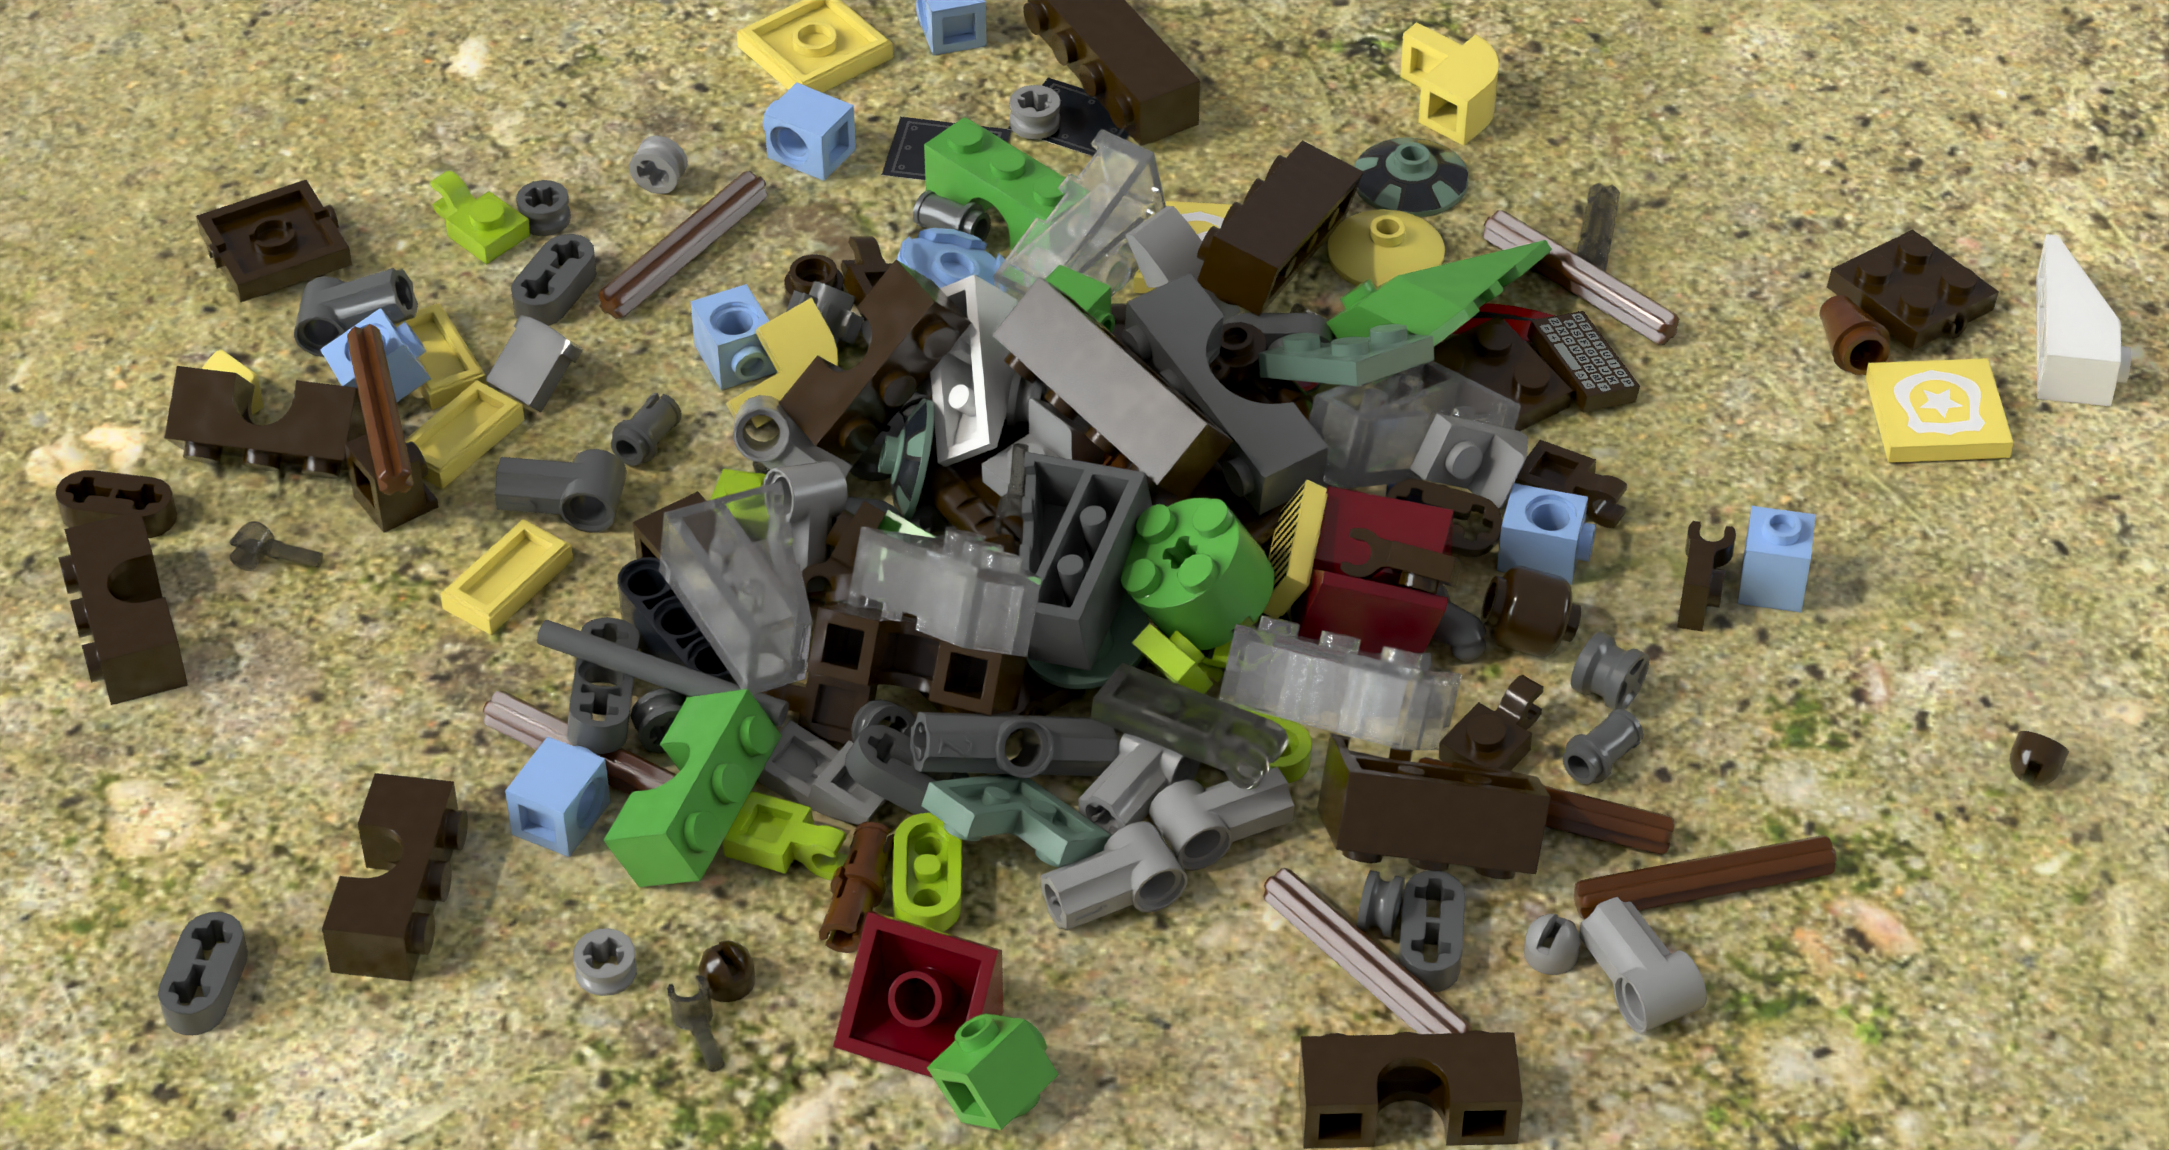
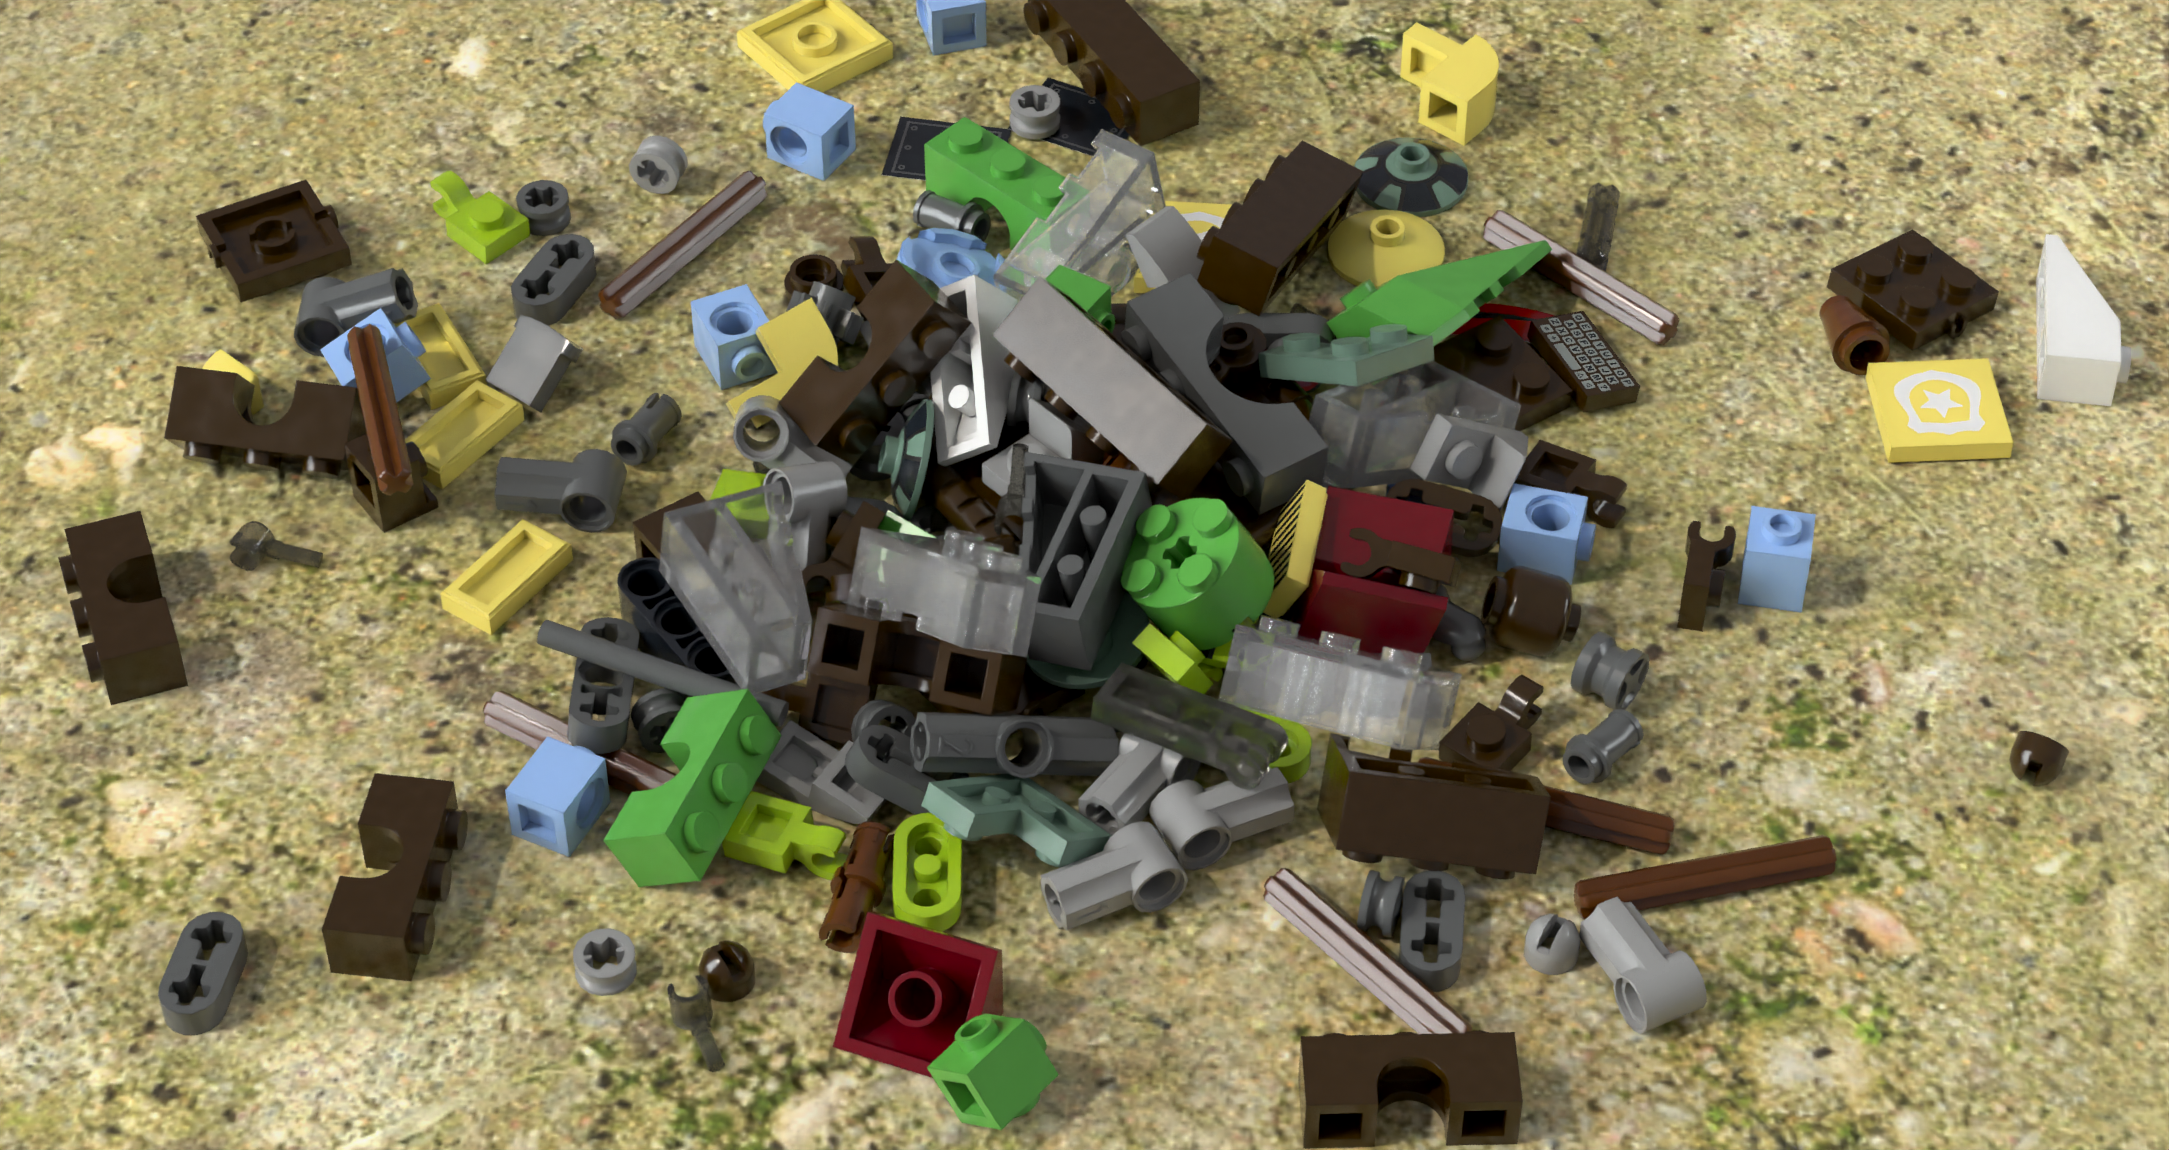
dark brown beam [55,470,177,538] -> none

